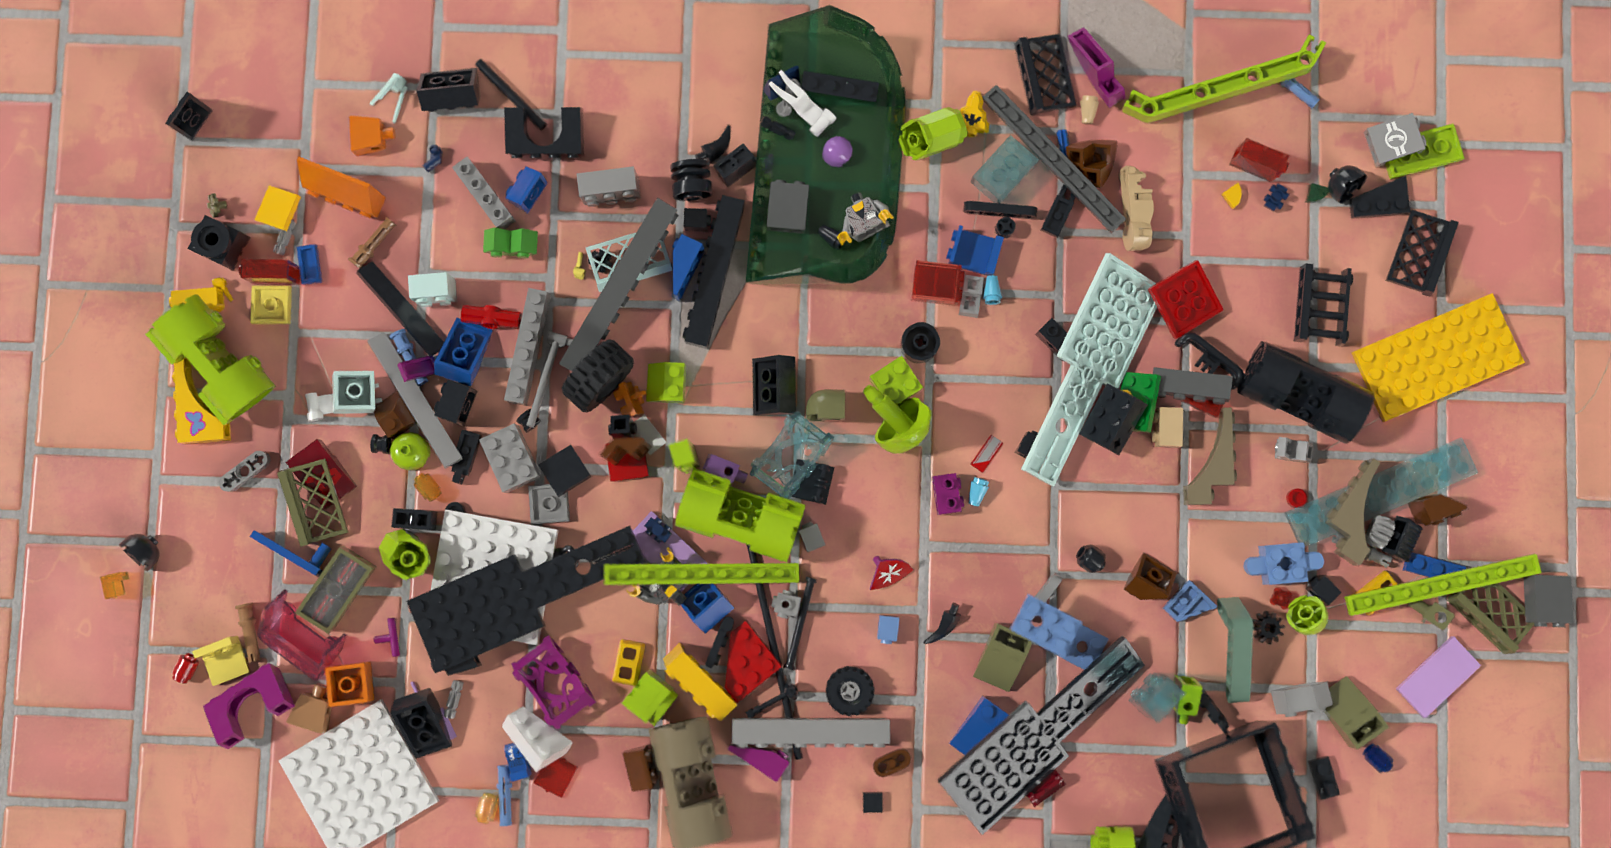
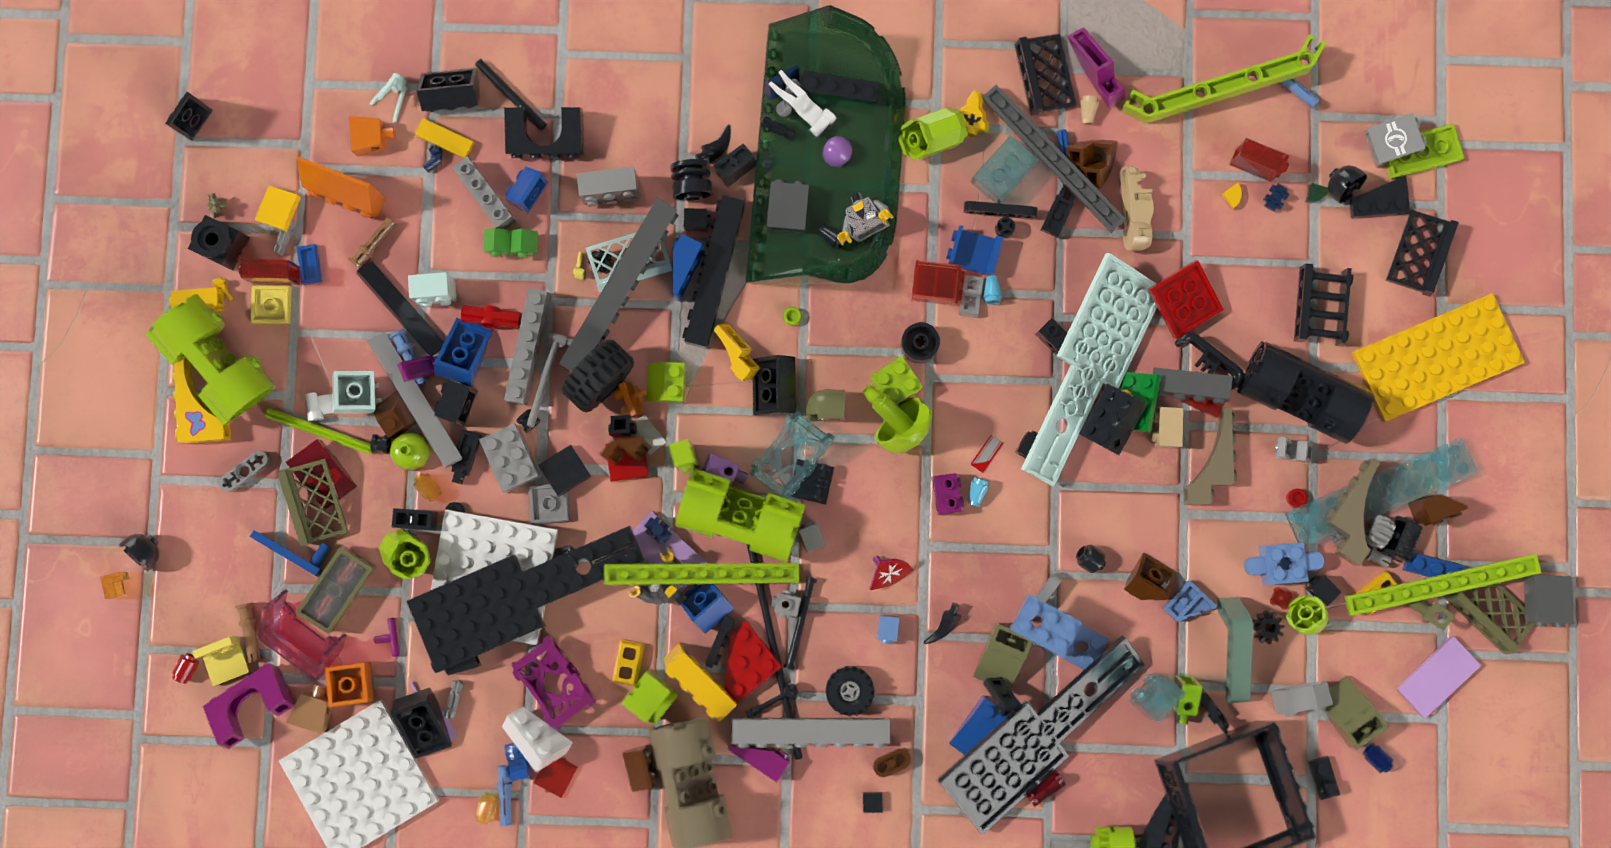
none -> lime axle [265,408,372,454]
none -> yellow tile [414,118,474,159]
none -> yellow slope [714,323,760,381]
none -> lime tile [783,307,802,326]
none -> black hinge [983,677,1021,716]

